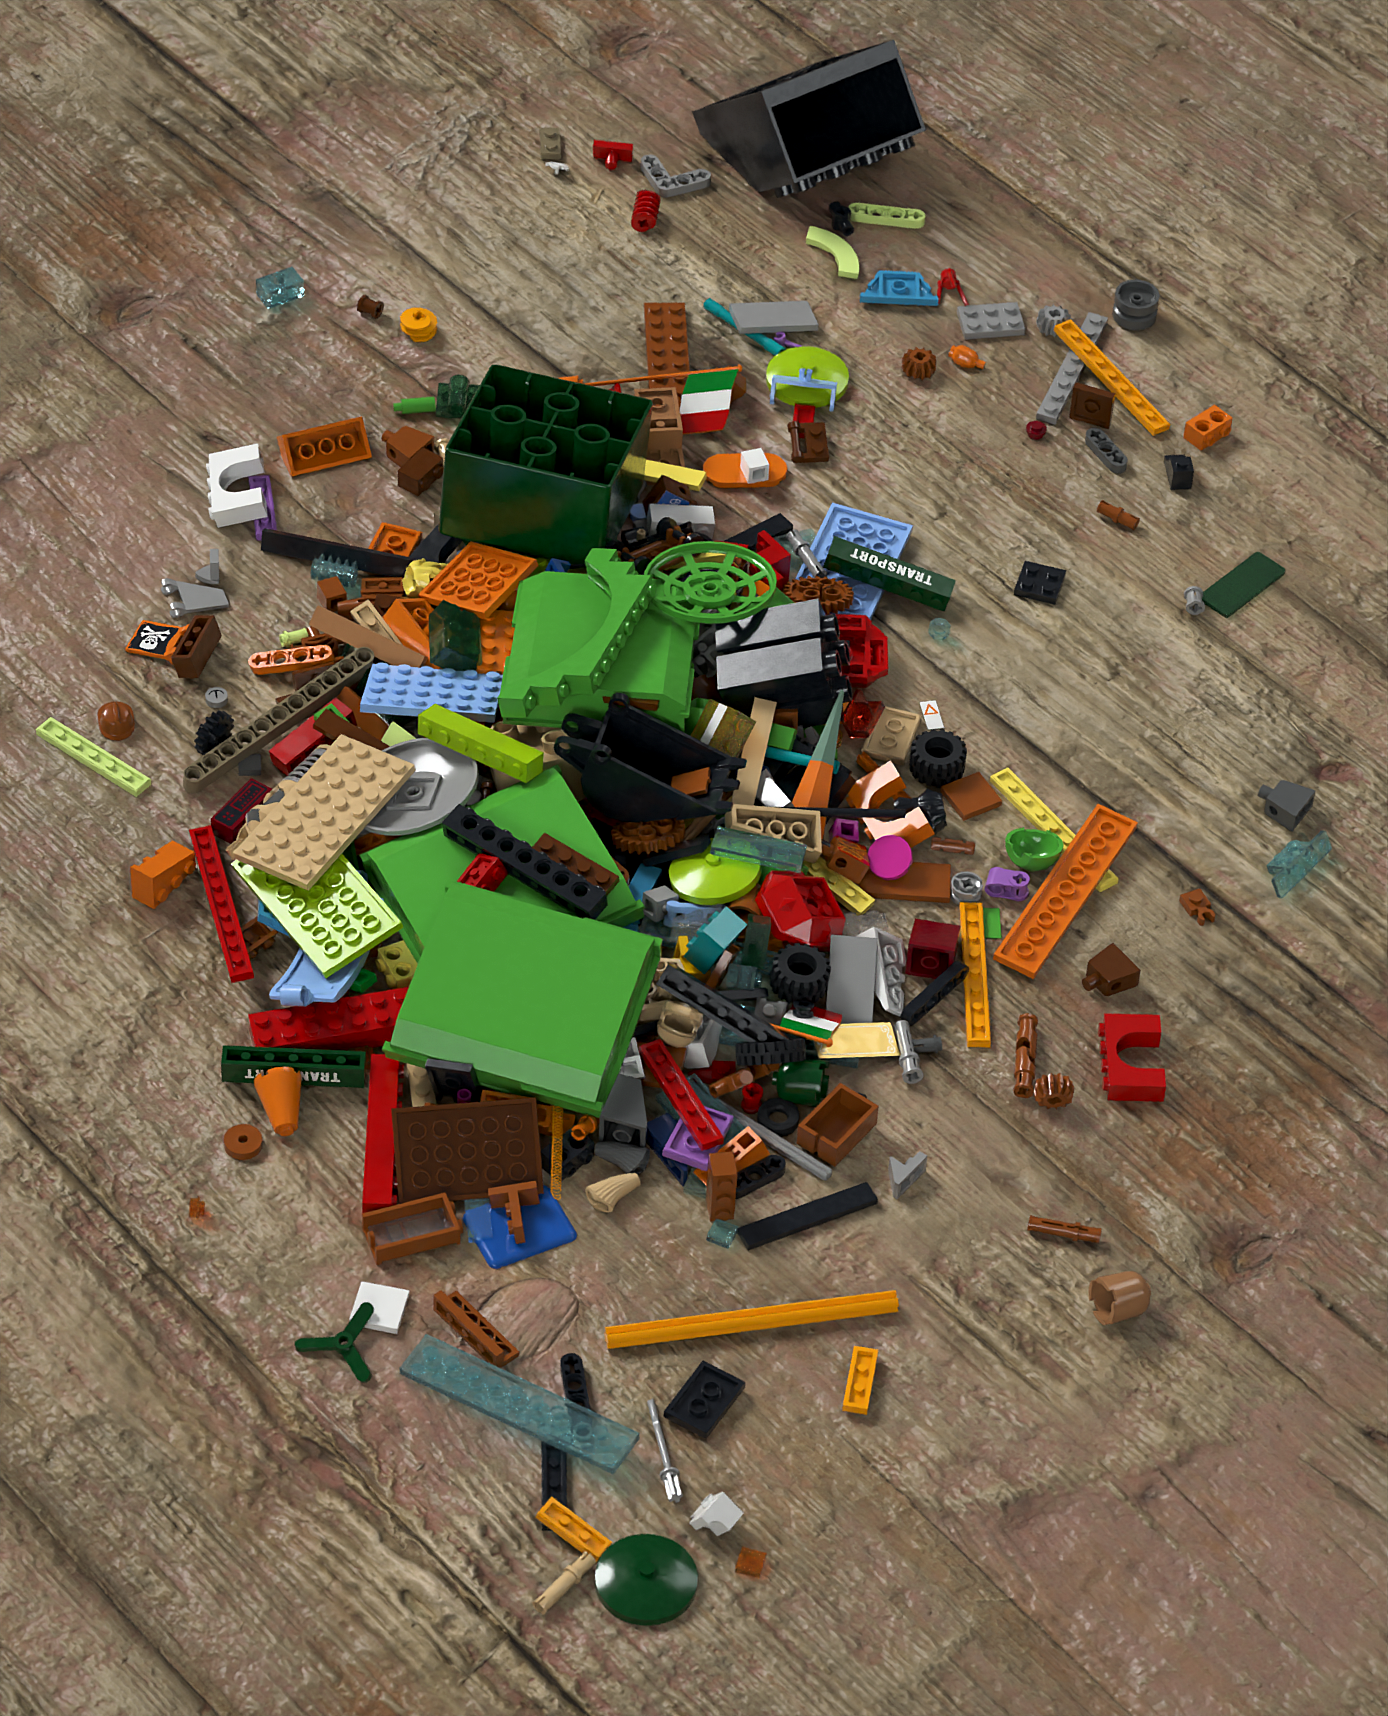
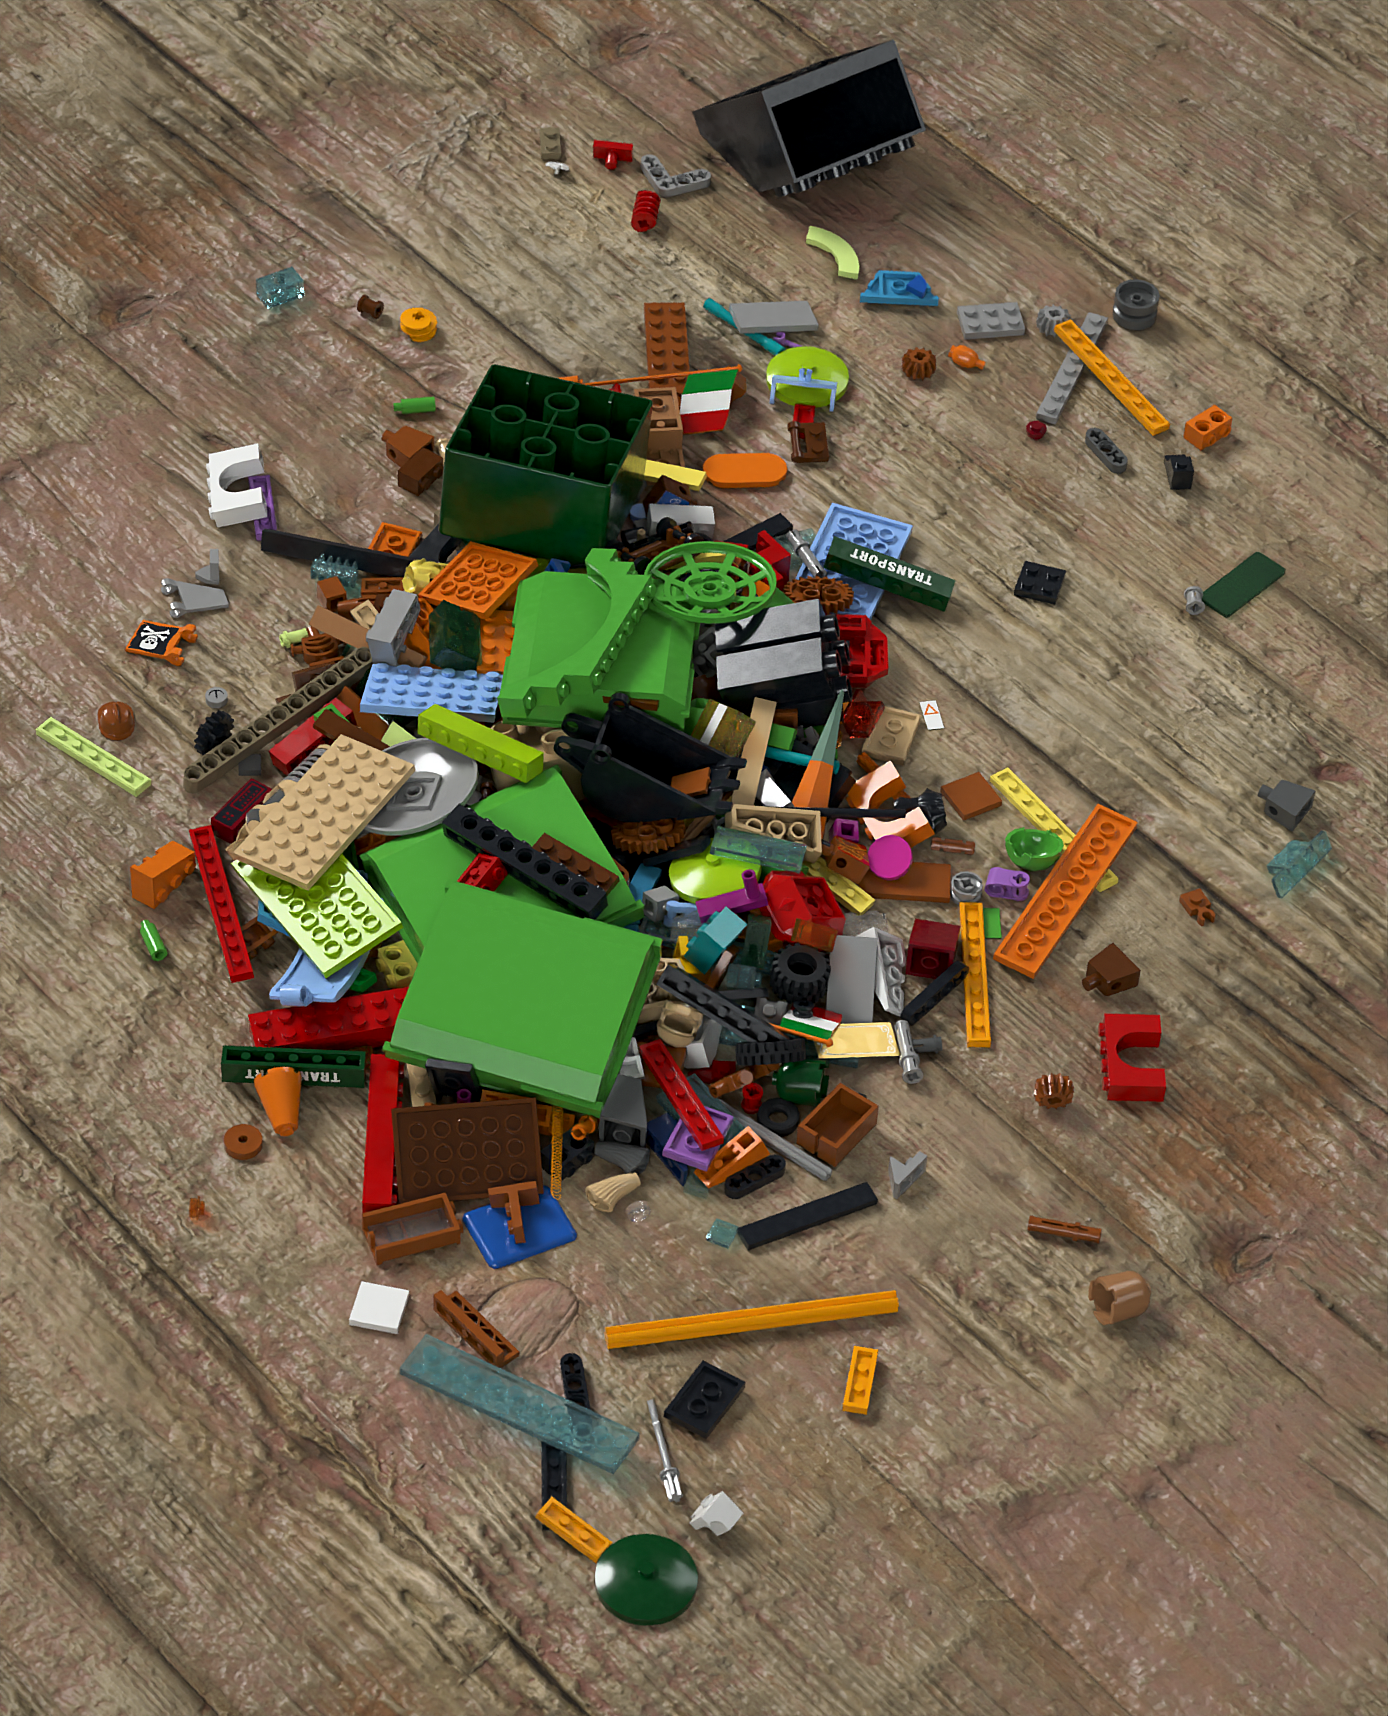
reddish brown brick [171,615,222,679] -> none
orange beam [248,645,334,675] -> none
orange slope [277,416,372,477] -> none
dark green piece [294,1302,374,1383] -> none
clear green plate [436,375,480,419] -> none
clear light blue tile [464,1198,493,1243] -> none
tan pin [533,1552,596,1615] -> none
dark orange brick [706,1151,737,1222] -> none
clear orange tile [735,1547,767,1578] -> none
white brick [740,448,769,484] -> none
black axle [829,201,854,236] -> none
yellowish green beam [848,203,925,229] -> none
black tyre [909,729,967,788] -> none
clear light blue tile [928,618,951,640] -> none
red plant [936,268,969,306] -> none
dark orange piece [1013,1013,1038,1098] -> none
reddish brown plate [1069,382,1115,429] -> none
dark orange pin [1096,500,1140,530] -> none
none -> bright green cylinder [140,920,168,961]
none -> light grey wedge [366,589,421,667]
none -> clear tile [625,1201,651,1222]
none -> magenta piece [695,869,768,924]
none -> clear orange tile [791,918,838,952]
none -> blue tile [906,274,927,299]

